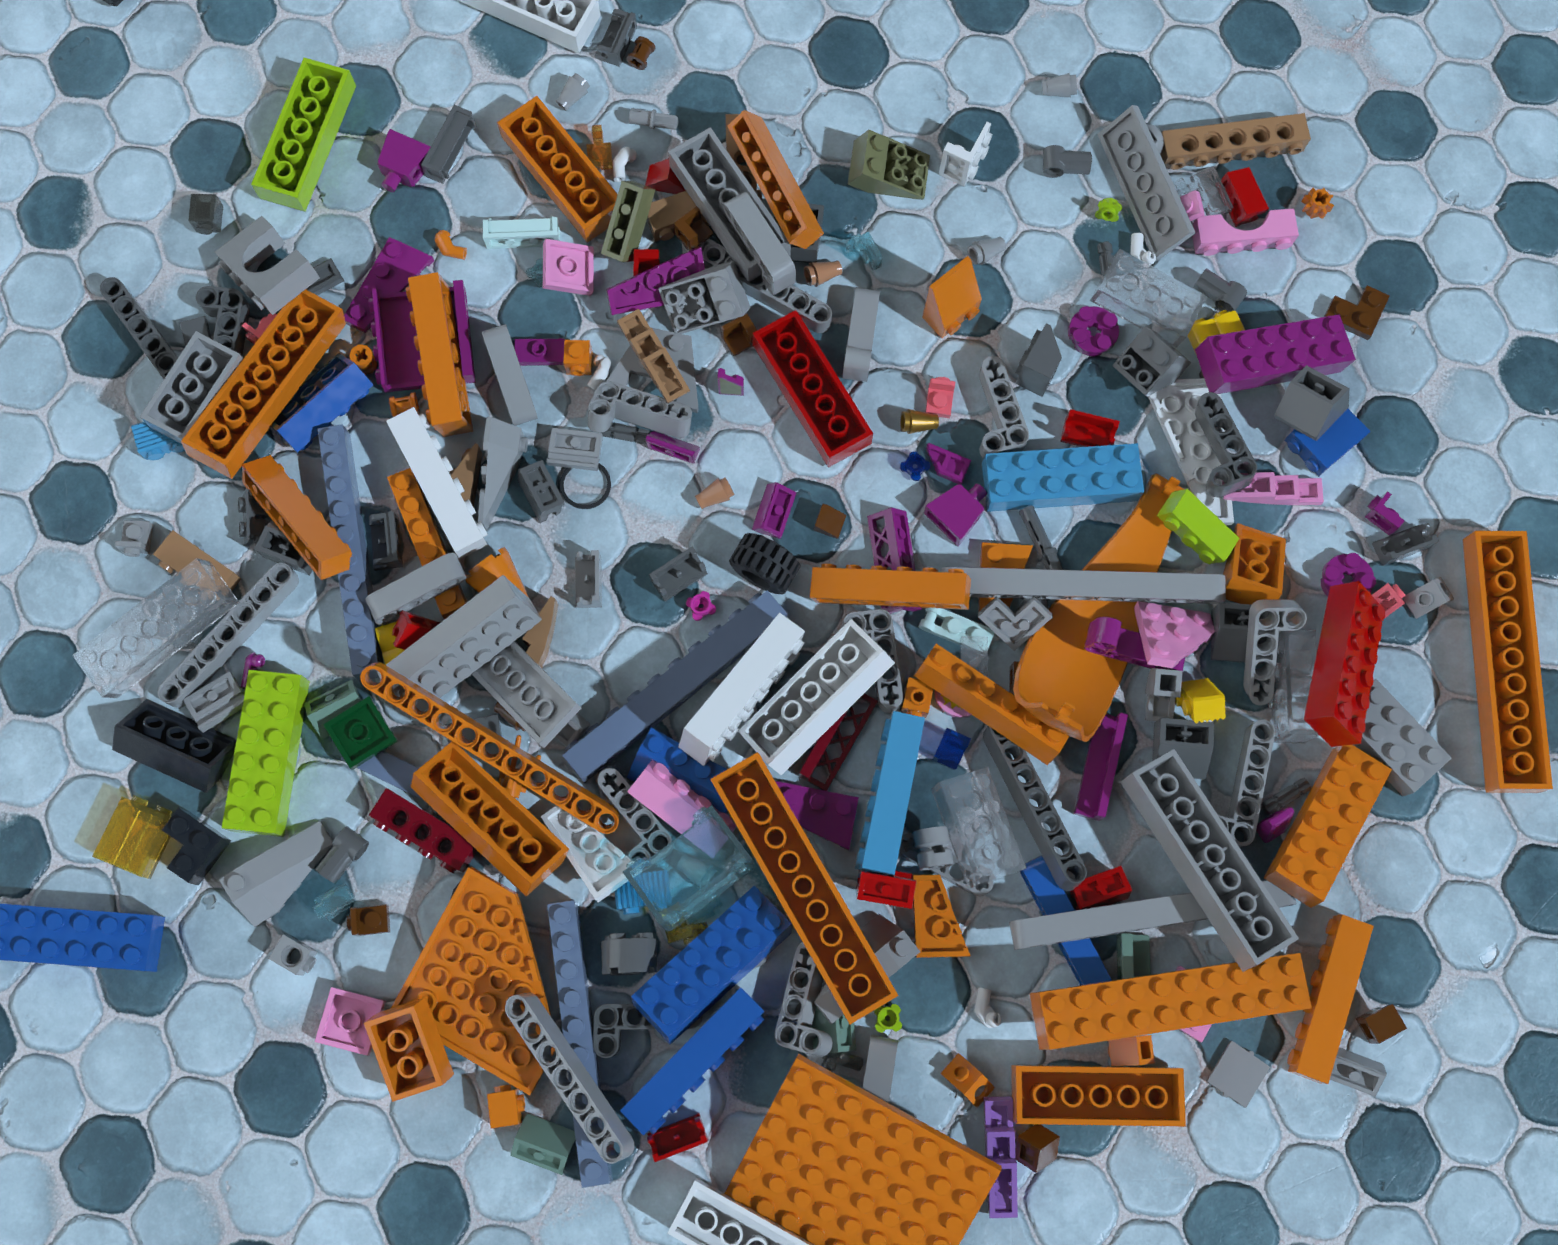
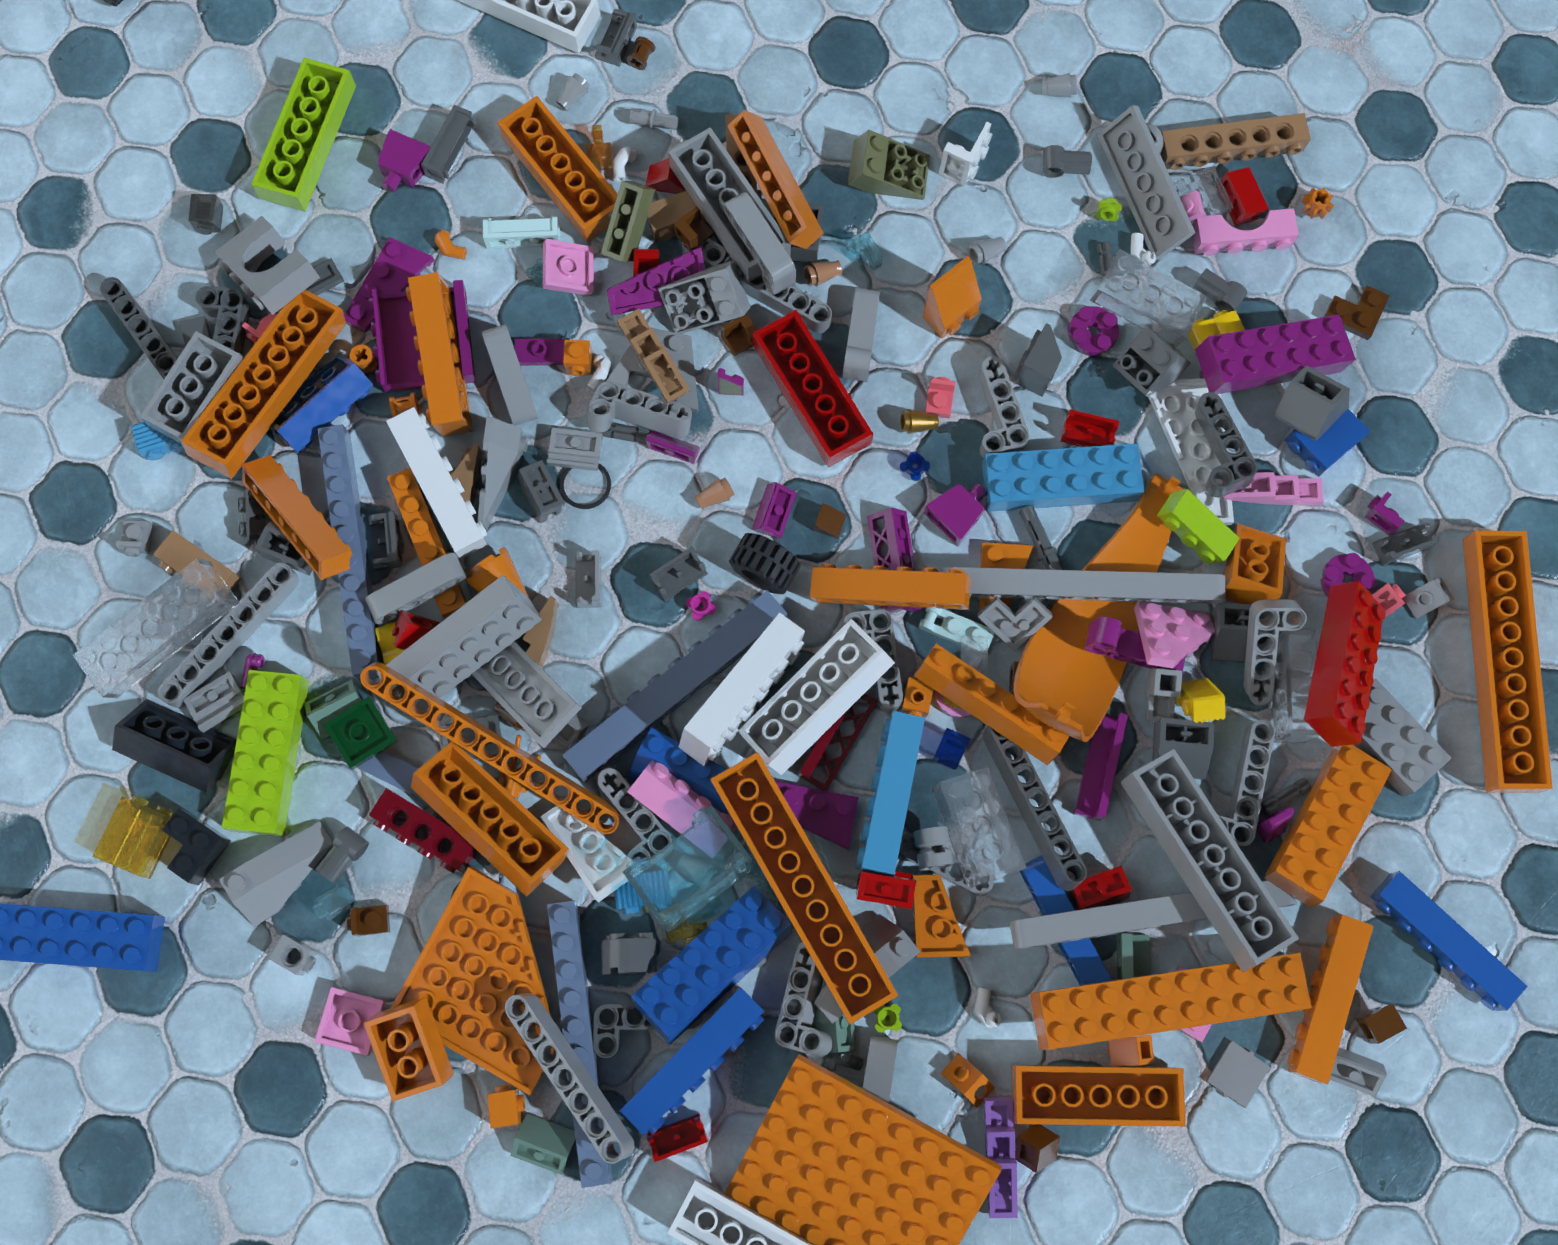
magenta tile [926,443,972,485] -> none
none -> blue brick [1370,871,1527,1011]

